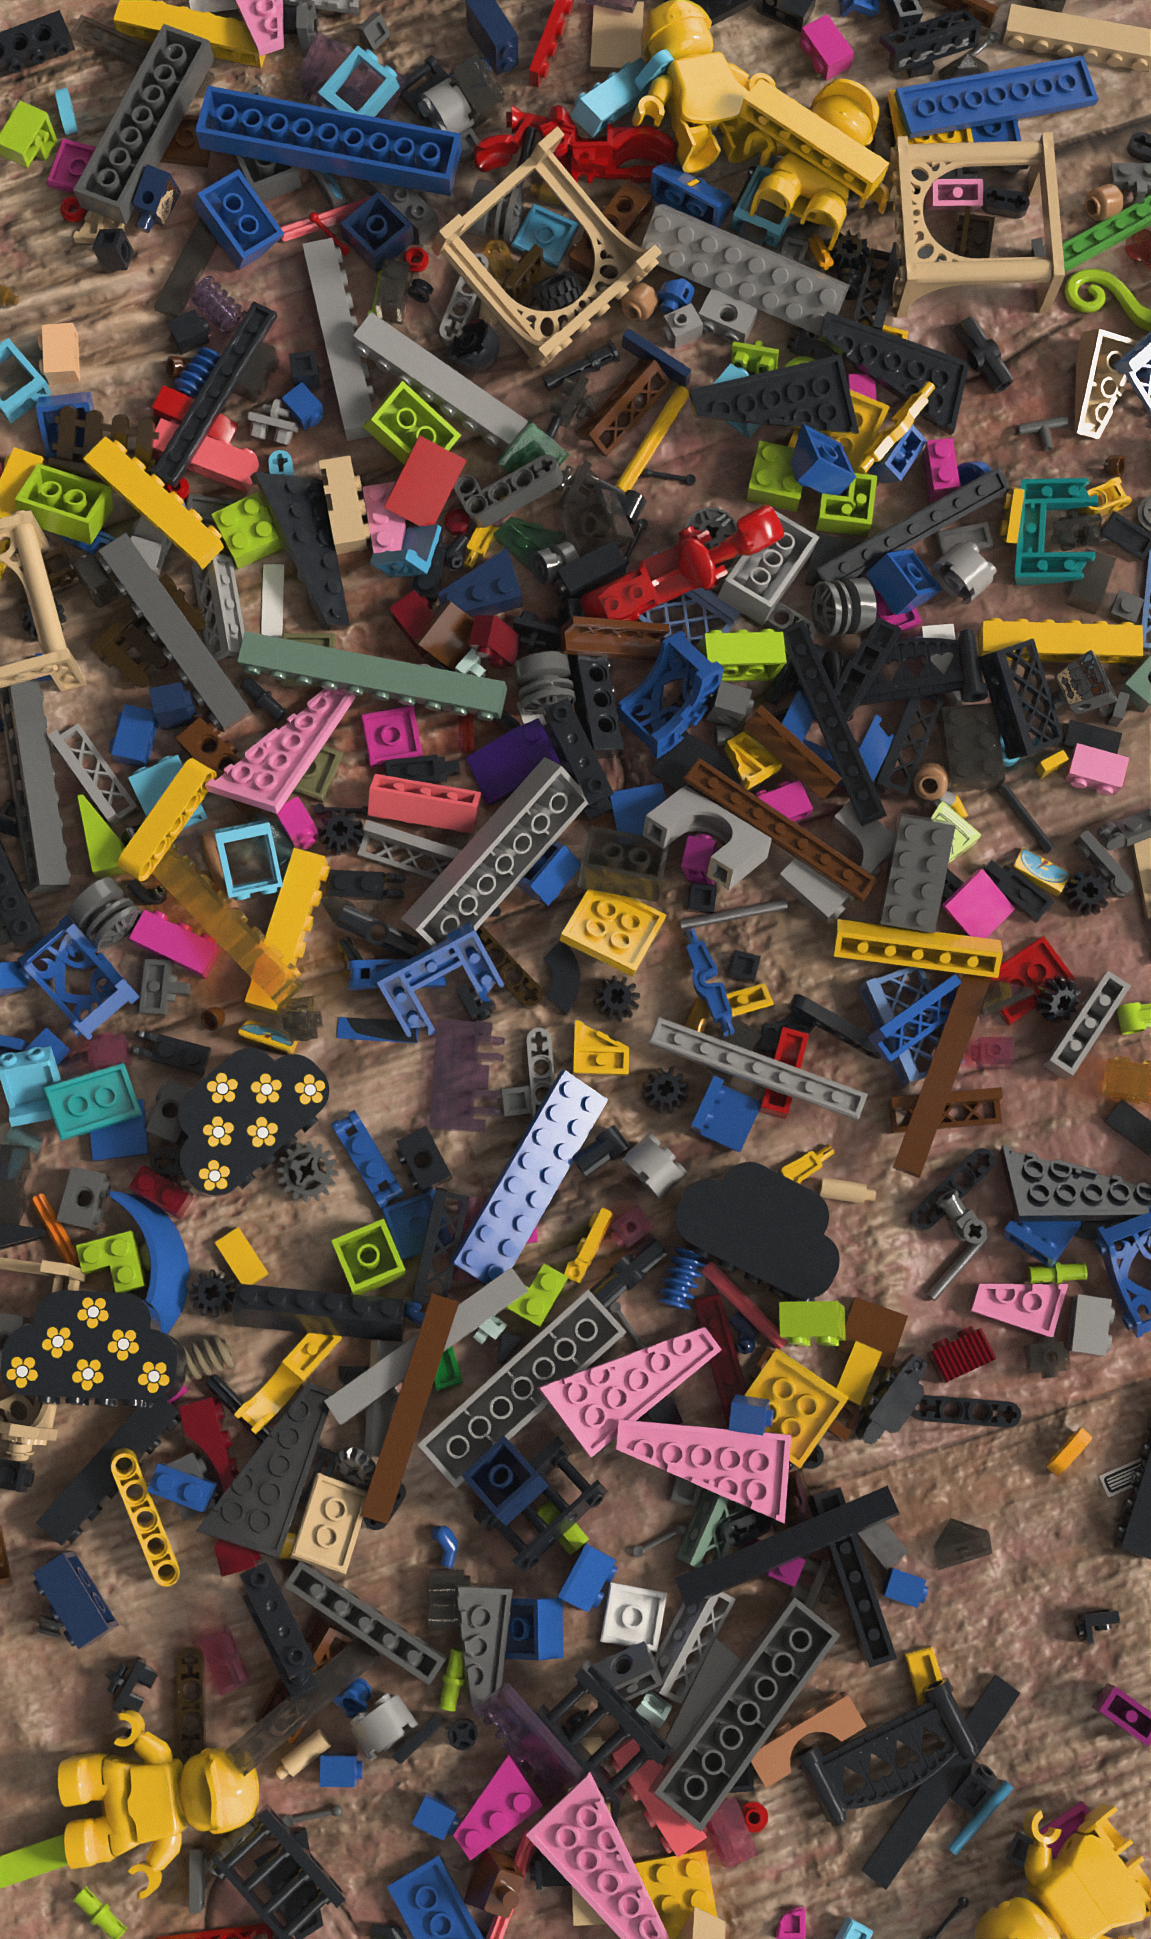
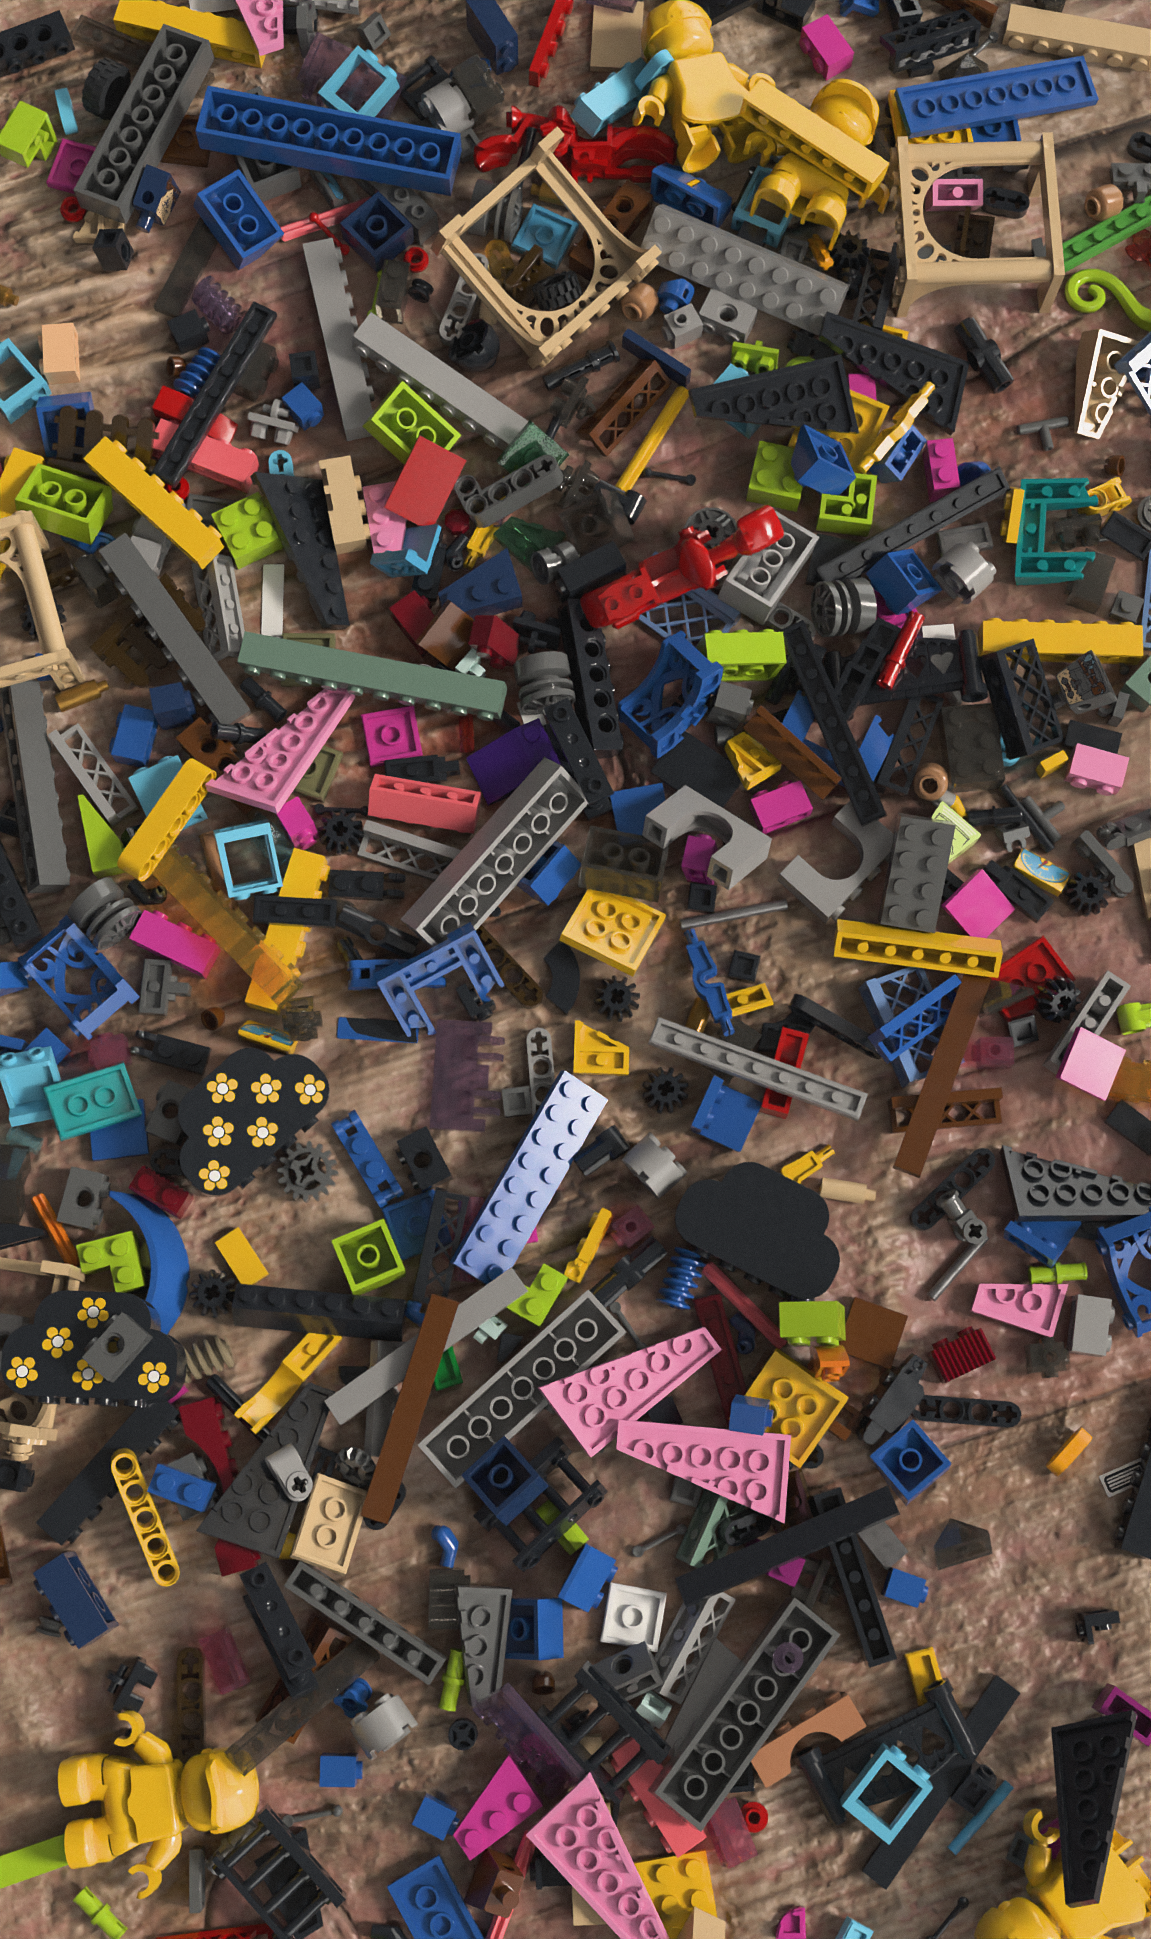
tan cylinder [275,1729,331,1780] -> none
black tile [392,1712,444,1764] -> none
reddish brown fence [559,616,670,661] -> none
black hinge [623,518,648,566] -> none
reddish brown tile [683,757,878,903] -> none
yellow tile [836,1341,882,1405] -> none
none -> pearl gold cylinder [55,679,110,713]
none -> black tyre [82,57,131,121]
none -> dark grey brick [82,1312,153,1383]
none -> black pin [210,722,266,744]
none -> black tile [252,895,338,929]
none -> light grey piece [265,1443,313,1502]
none -> reddish brown hinge [532,1670,555,1695]
none -> clear purple plate [774,1642,803,1673]
none -> orange slope [808,1345,850,1382]
none -> medium azure window [840,1743,933,1845]
none -> blue slope [870,1420,952,1506]
none -> red pin [876,611,925,690]
none -> black axle [968,806,1023,827]
none -> dark grey tile [995,821,1031,852]
none -> black tile [1005,1012,1039,1048]
none -> dark grey piece [1021,796,1065,843]
none -> black wing [1051,1710,1137,1908]
none -> tile [1055,1027,1126,1101]

